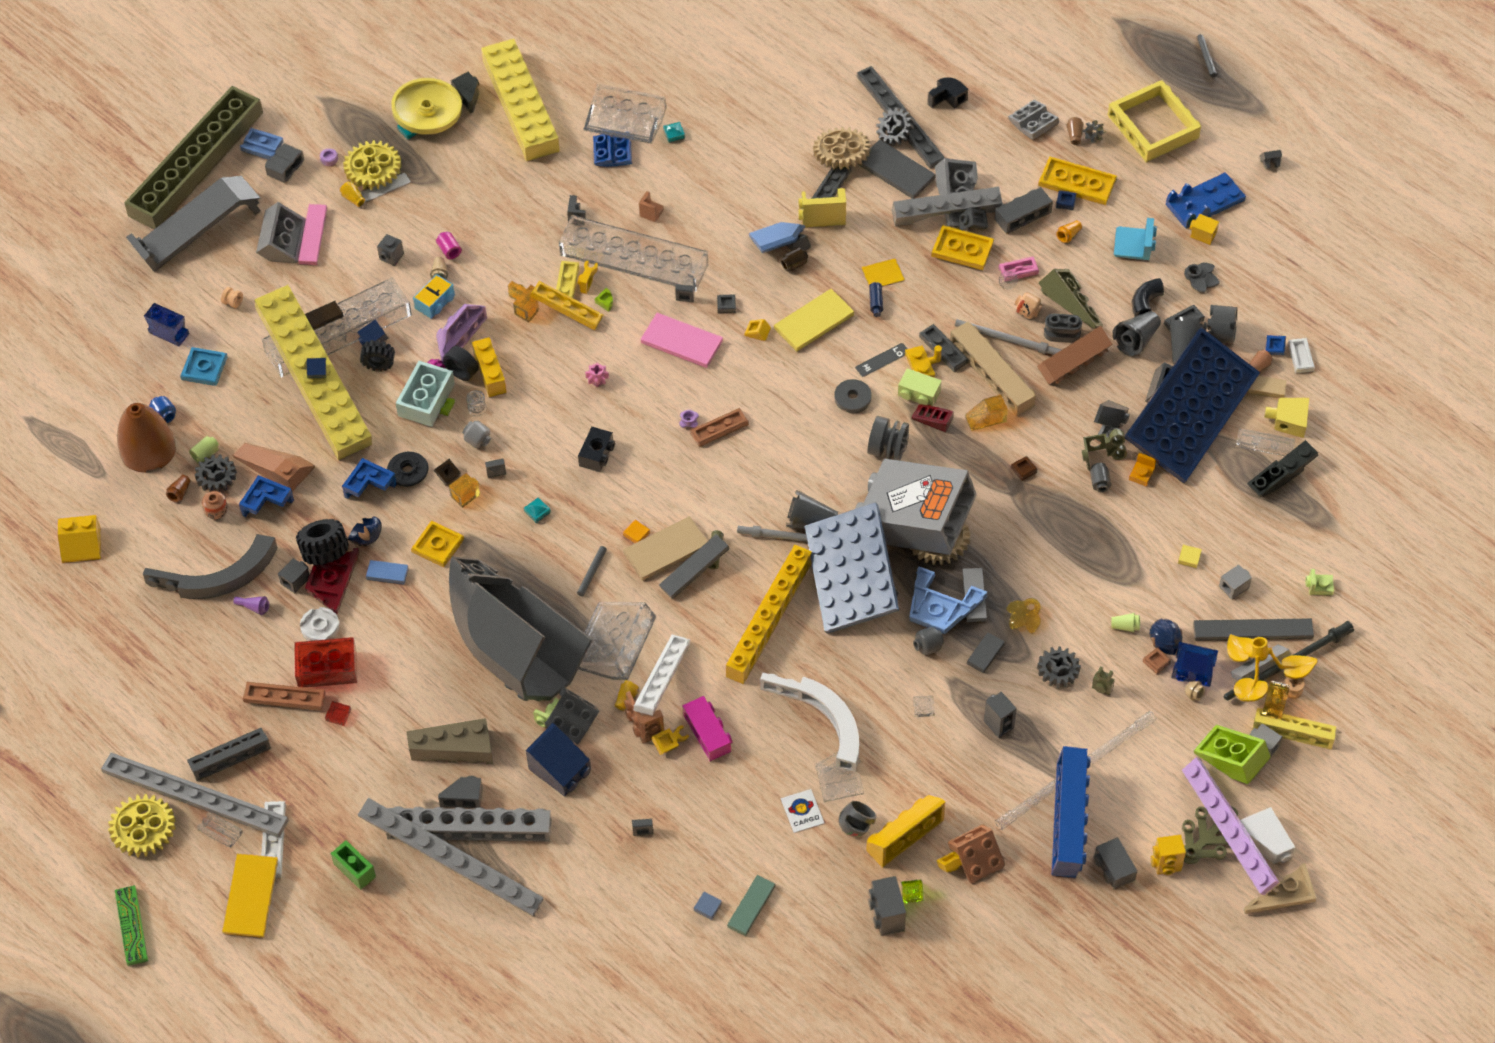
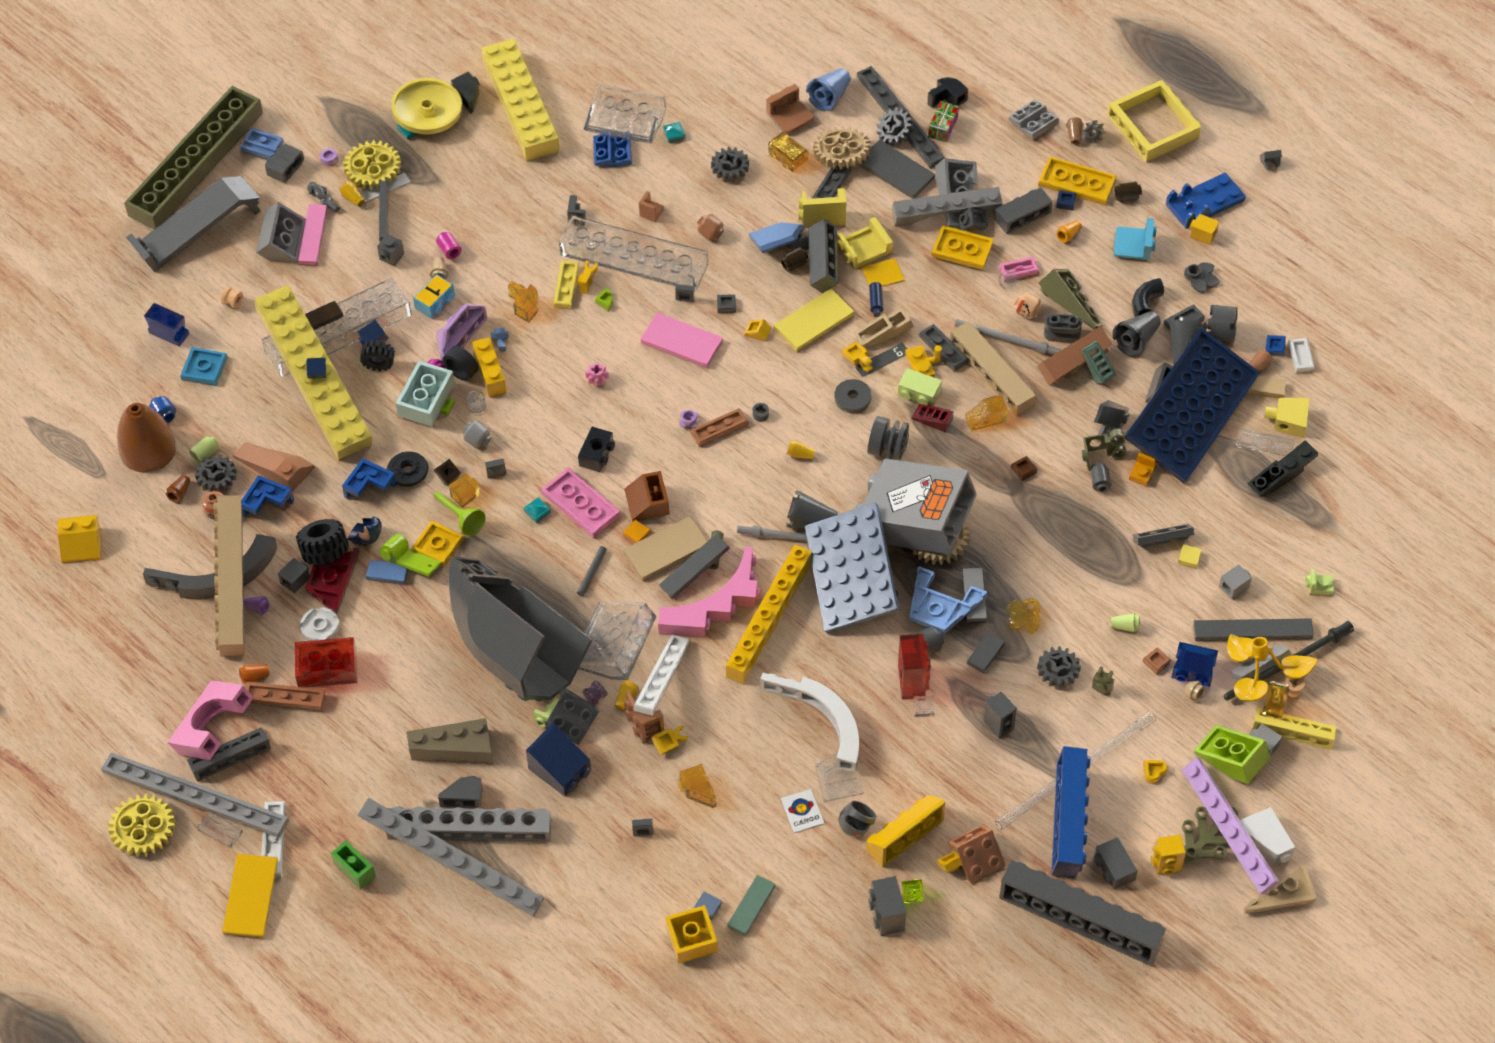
bright green tile [115,885,148,966] -> none
clear red tile [325,701,351,726] -> none
yellow tile [530,281,604,331] -> none
dark pink brick [682,696,733,761] -> none
dark blue hair [1149,618,1183,655] -> none
dark grey bar [1197,34,1217,77] -> none
none -> bright pink arch [167,680,254,760]
none -> tan brick [214,495,244,657]
none -> orange cone [239,664,270,683]
none -> dark grey animal [307,182,340,213]
none -> dark grey tile [379,180,389,242]
none -> lime door [380,533,441,577]
none -> lime piece [433,492,486,537]
none -> medium blue plate [491,328,509,352]
none -> bright pink tile [541,467,621,538]
none -> wheel [583,680,608,706]
none -> dark orange slope [624,471,670,522]
none -> bright pink arch [658,547,761,637]
none -> yellow brick [665,905,718,964]
none -> clear yellow slope [677,764,717,808]
none -> nougat head [697,214,724,241]
none -> dark grey gear [711,147,749,182]
none -> dark grey bush [752,403,769,422]
none -> nougat bracket [766,84,814,134]
none -> clear yellow brick [768,131,808,172]
none -> yellow cone [787,440,815,460]
none -> medium blue cone [806,68,851,111]
none -> dark grey brick [809,218,838,293]
none -> light yellow panel [837,217,893,269]
none -> yellow plate [842,341,873,372]
none -> tan slope [854,307,914,347]
none -> clear red brick [898,634,931,700]
none -> piece [928,101,959,142]
none -> dark grey brick [999,860,1166,967]
none -> sand green slope [1082,341,1116,383]
none -> dark brown brick [1115,181,1142,201]
none -> dark grey plate [1133,524,1194,547]
none -> yellow tile [1143,760,1168,784]

